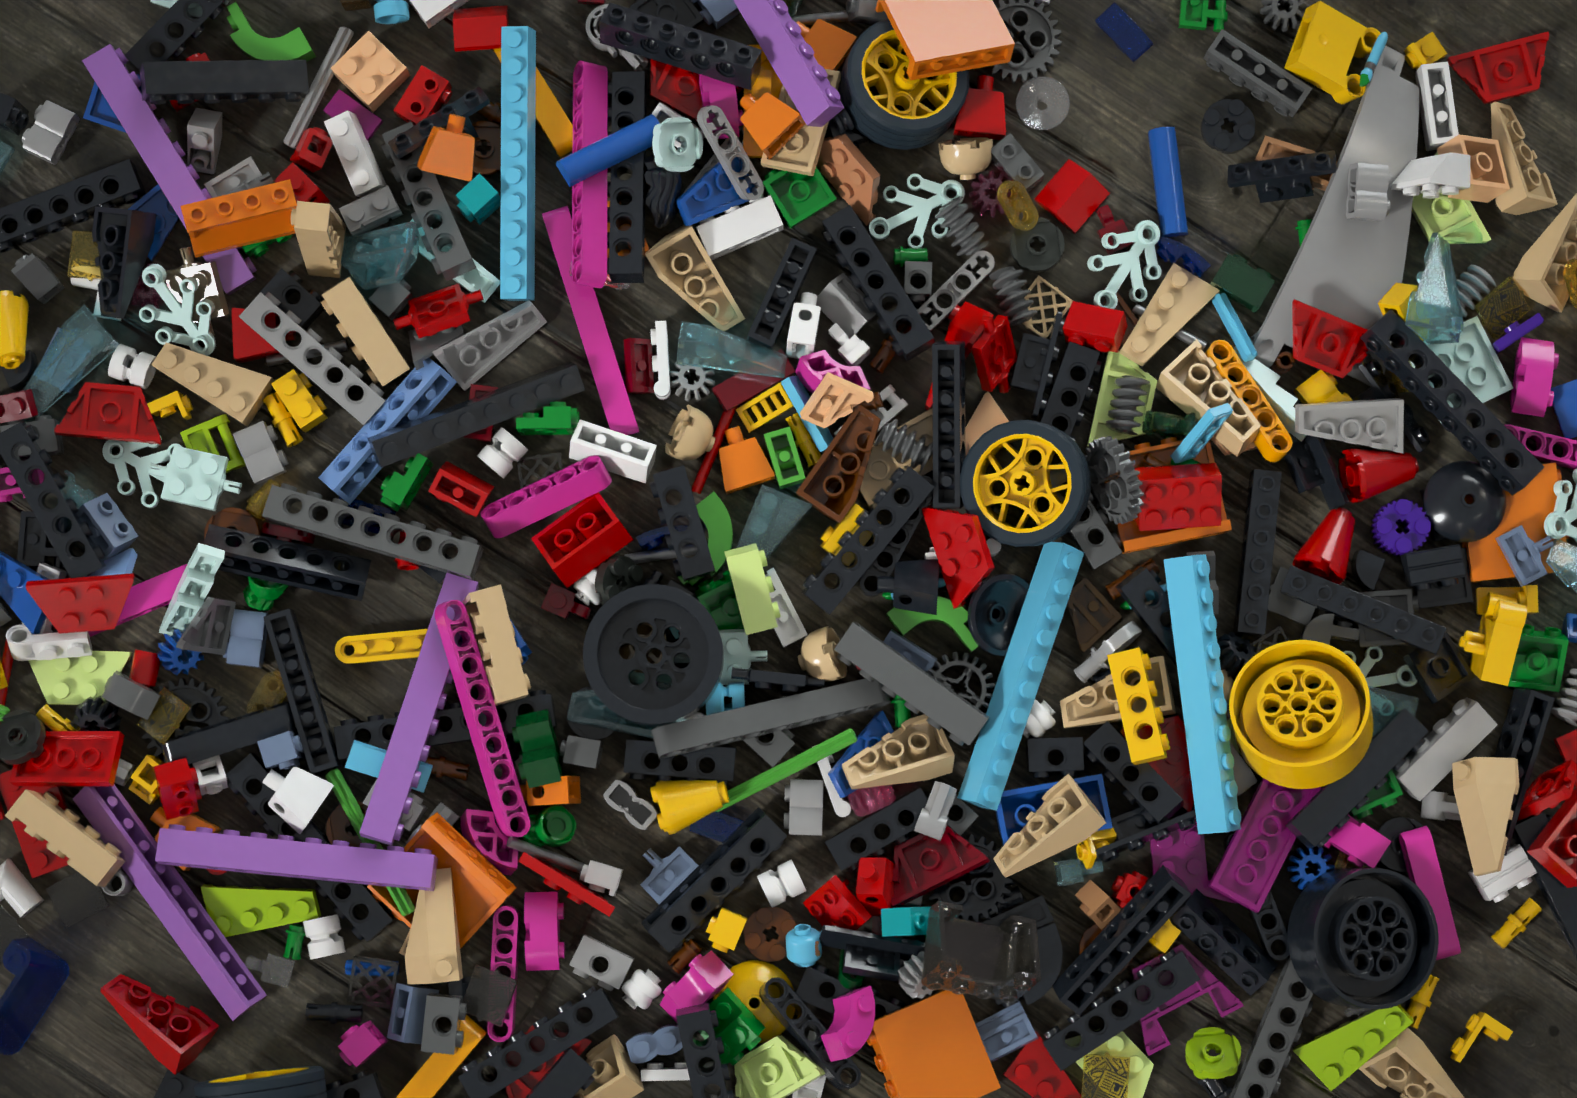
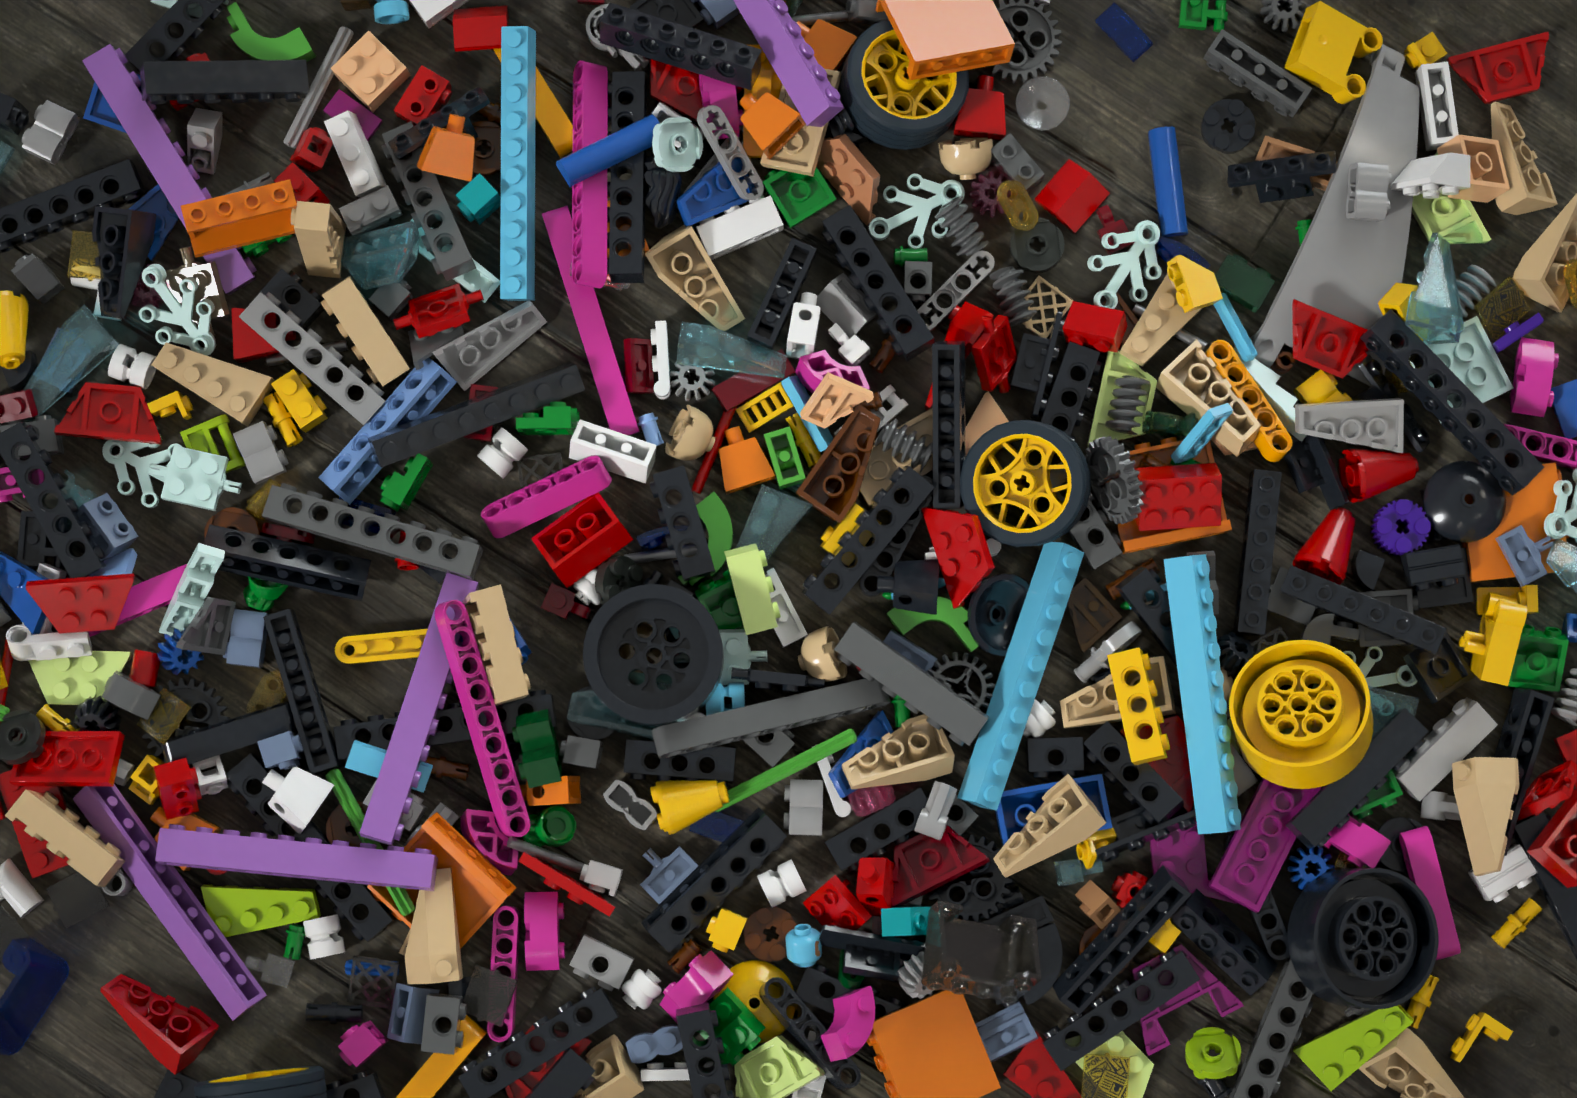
light grey panel [204,156,262,198] -> none
red brick [428,461,494,517] -> none
medium azure piece [1359,32,1388,87] -> none
none -> light blue pin [637,412,664,446]
none -> yellow slope [1167,255,1223,313]

